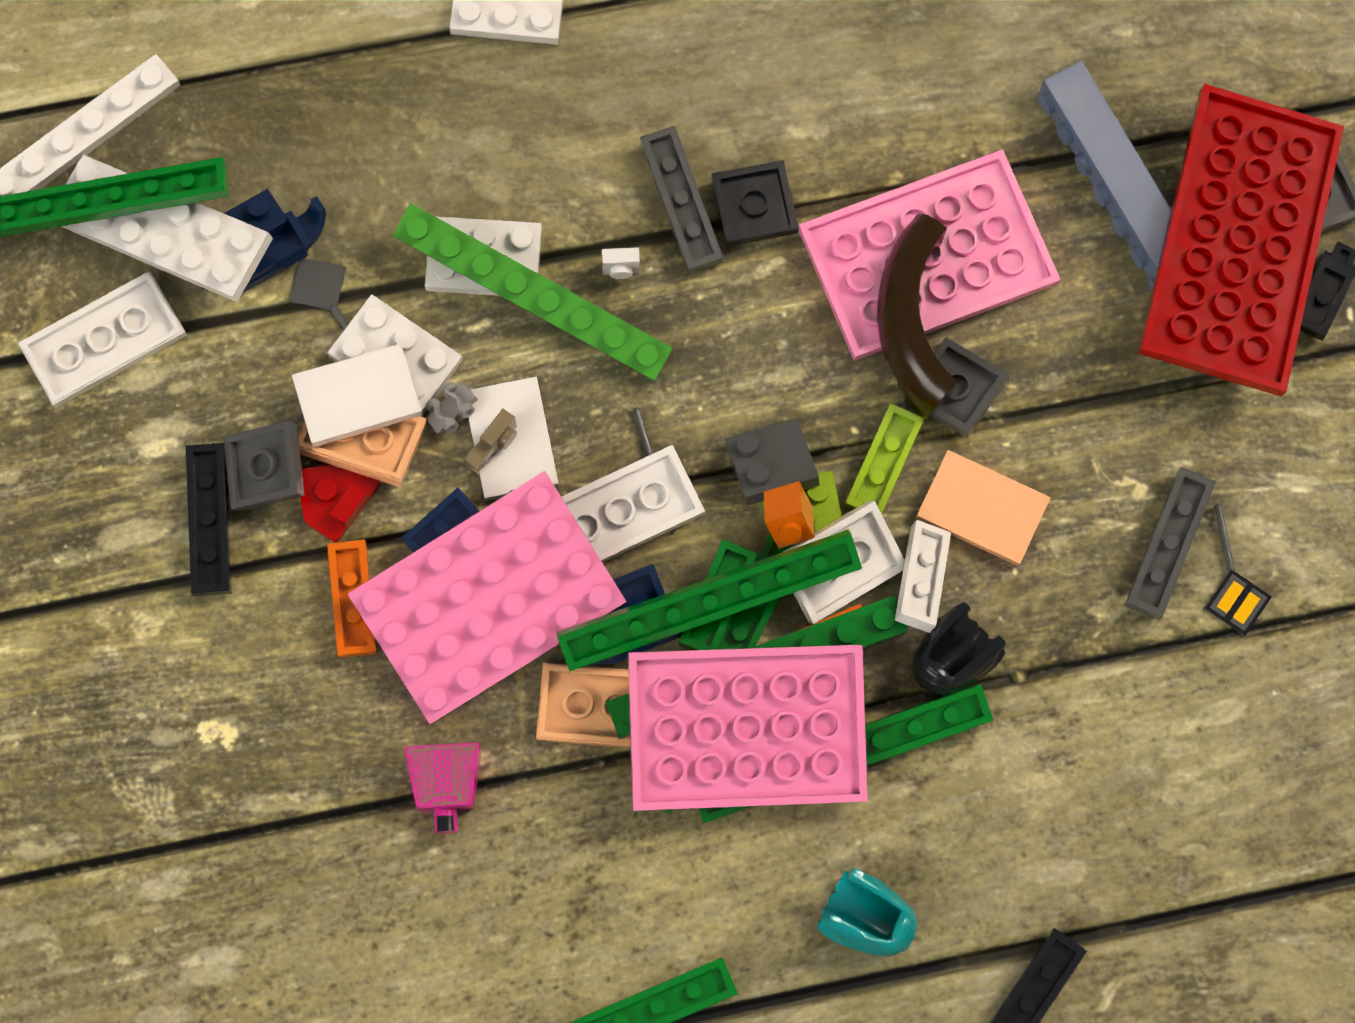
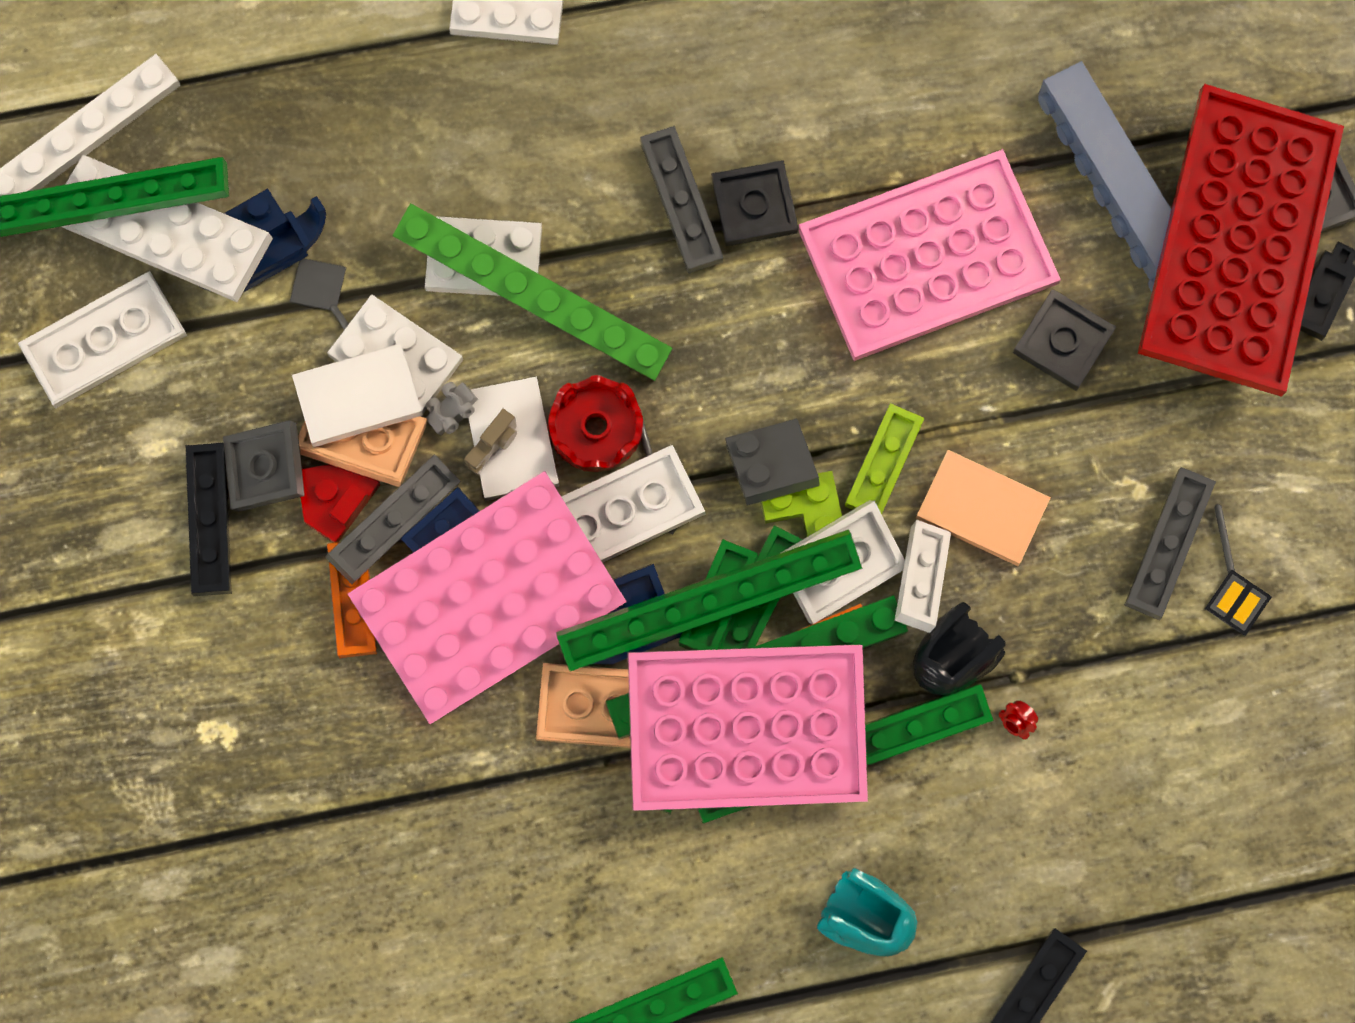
dark pink torso [405,742,481,834] -> none
white plate [602,248,640,279] -> none
orange brick [764,481,815,548] -> none
dark brown brick [877,213,957,420] -> none
dark grey plate [905,337,1009,438] -> none
none -> dark grey plate [325,454,461,584]
none -> red plate [548,375,643,472]
none -> red plate [998,701,1038,739]
none -> black plate [1013,289,1116,392]

